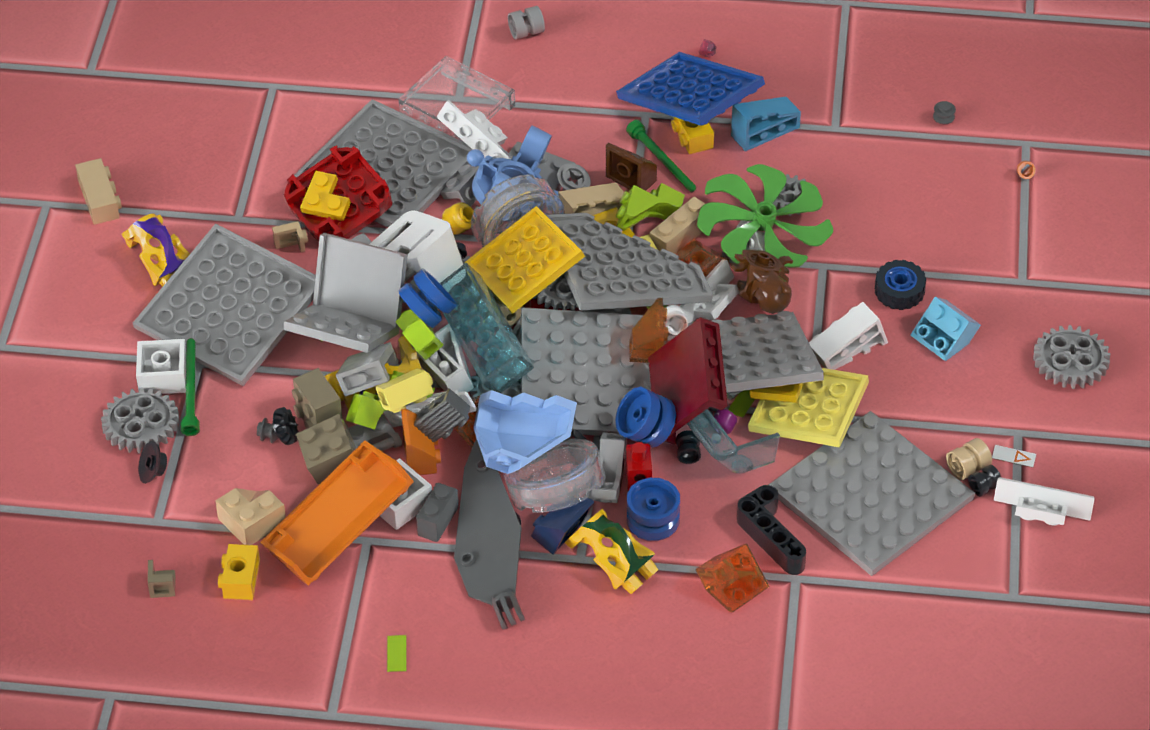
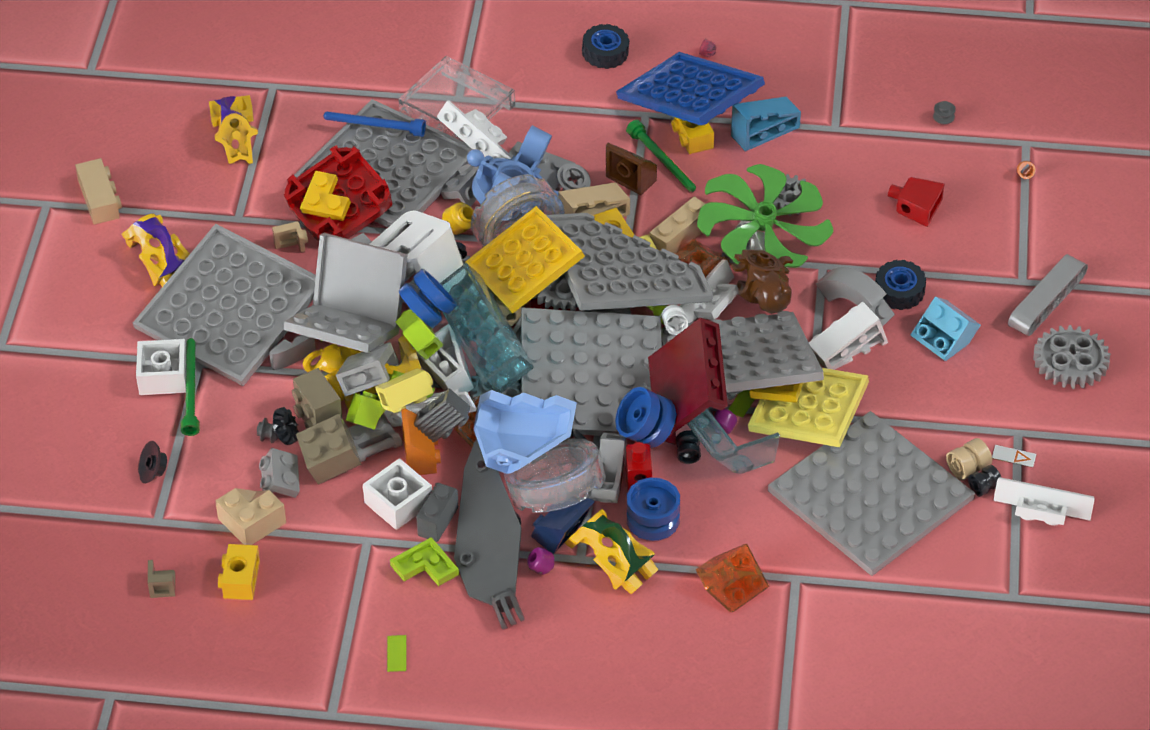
light grey gear [101,388,180,453] -> none
orange slope [260,441,414,586] -> none
light grey wheel [508,6,545,39] -> none
lime arch [616,183,685,231] -> none
clear orange slope [629,298,668,363] -> none
black beam [737,485,806,575] -> none
none -> yellow hips [209,95,258,164]
none -> light grey bracket [259,448,300,498]
none -> light grey slope [269,335,316,370]
none -> yellow animal [303,344,363,373]
none -> blue piece [323,111,426,137]
none -> lime plate [390,537,459,586]
none -> magenta piece [527,547,555,575]
none -> black wheel [582,24,630,69]
none -> light grey arch [816,267,895,327]
none -> red torso [888,177,945,227]
none -> light grey beam [1008,254,1088,336]

